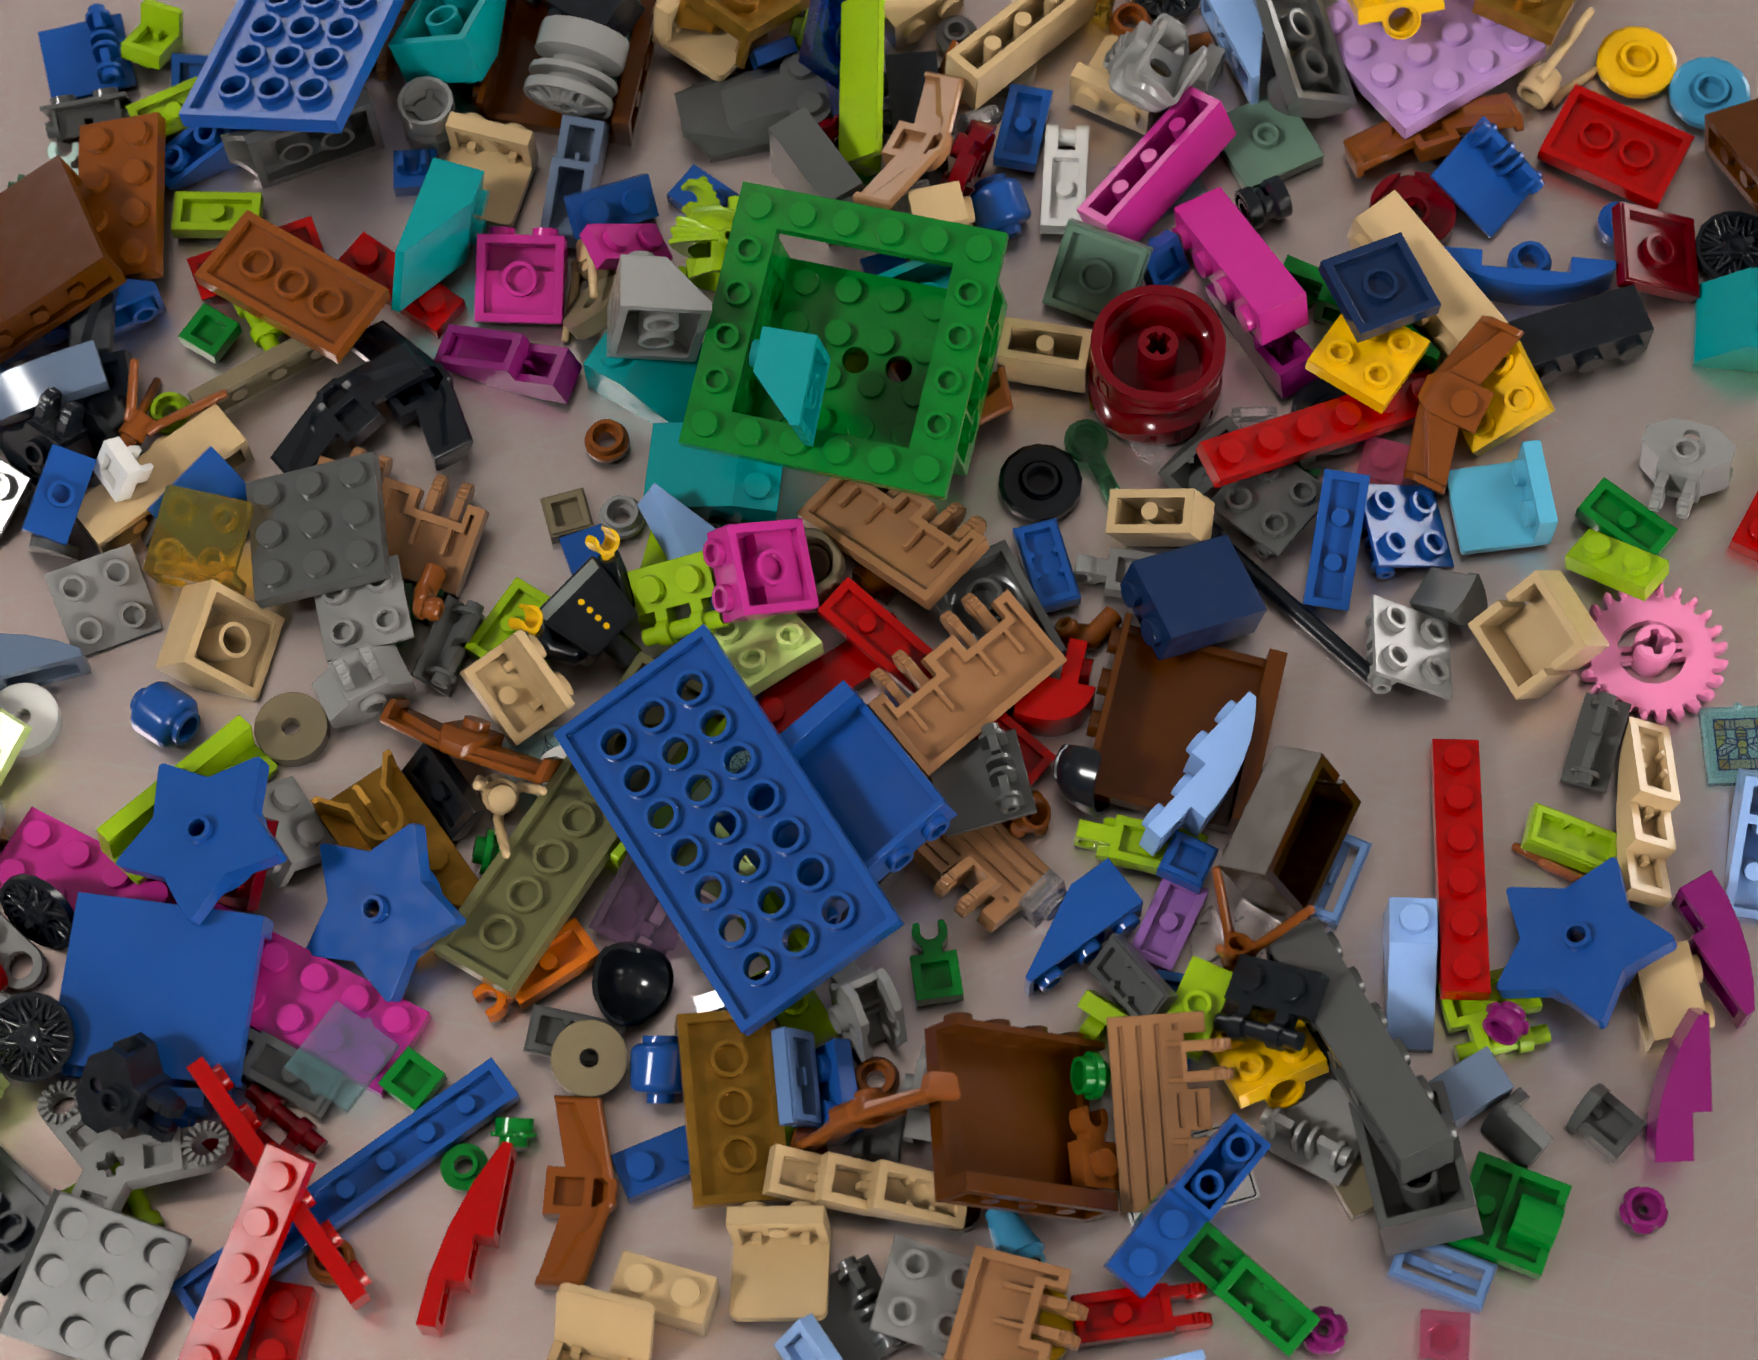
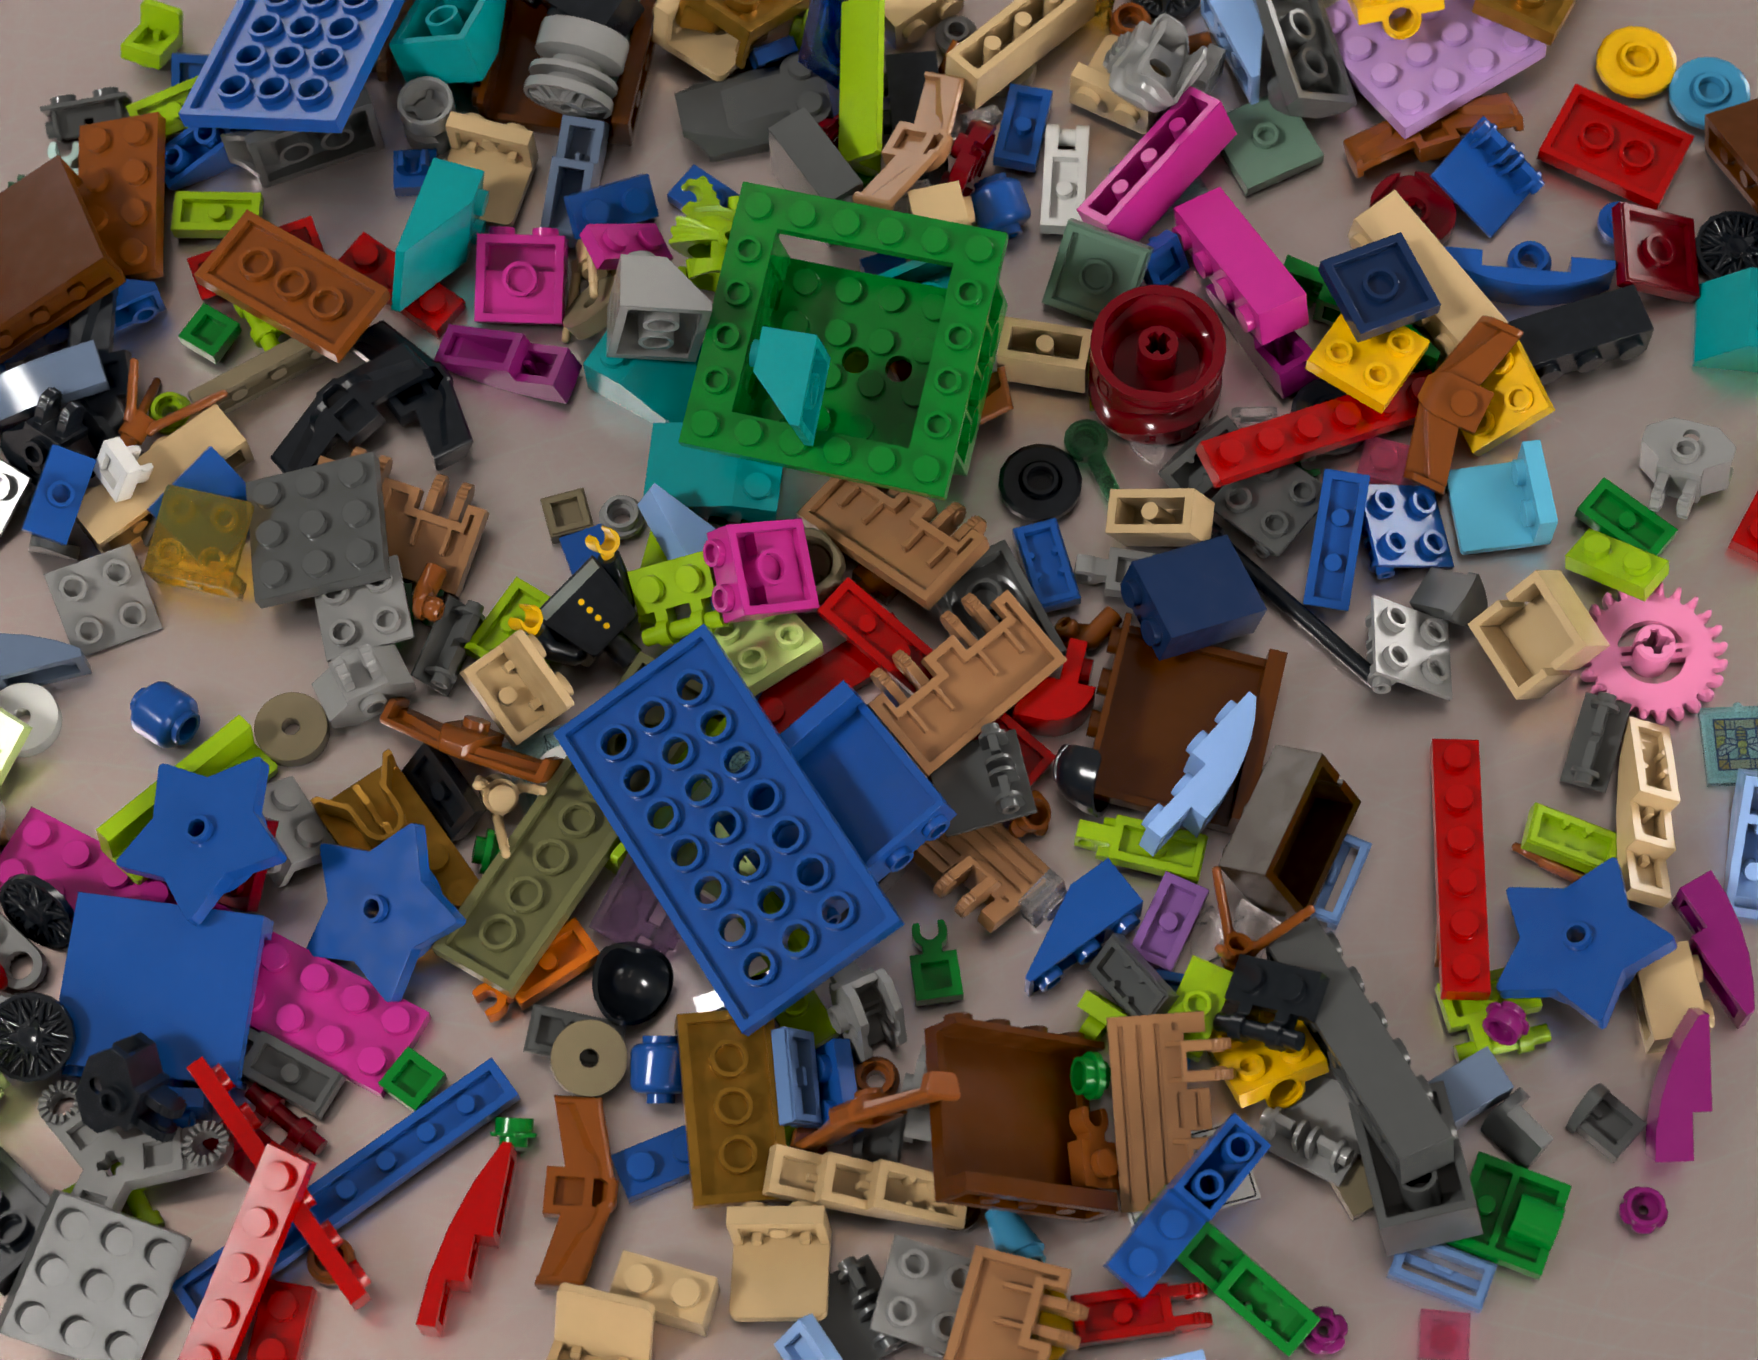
blue hinge [38,3,137,99] -> none
tan slope [155,579,285,701] -> none
clear light blue piece [284,1001,399,1113] -> none
green plate [440,1143,488,1192] -> none
dark orange plate [585,419,630,463] -> none
blue tile [1156,830,1219,894] -> none
black wheel [1234,175,1293,230] -> none
light blue slope [1383,897,1438,1053] -> none
tan plant [1516,7,1598,110] -> none

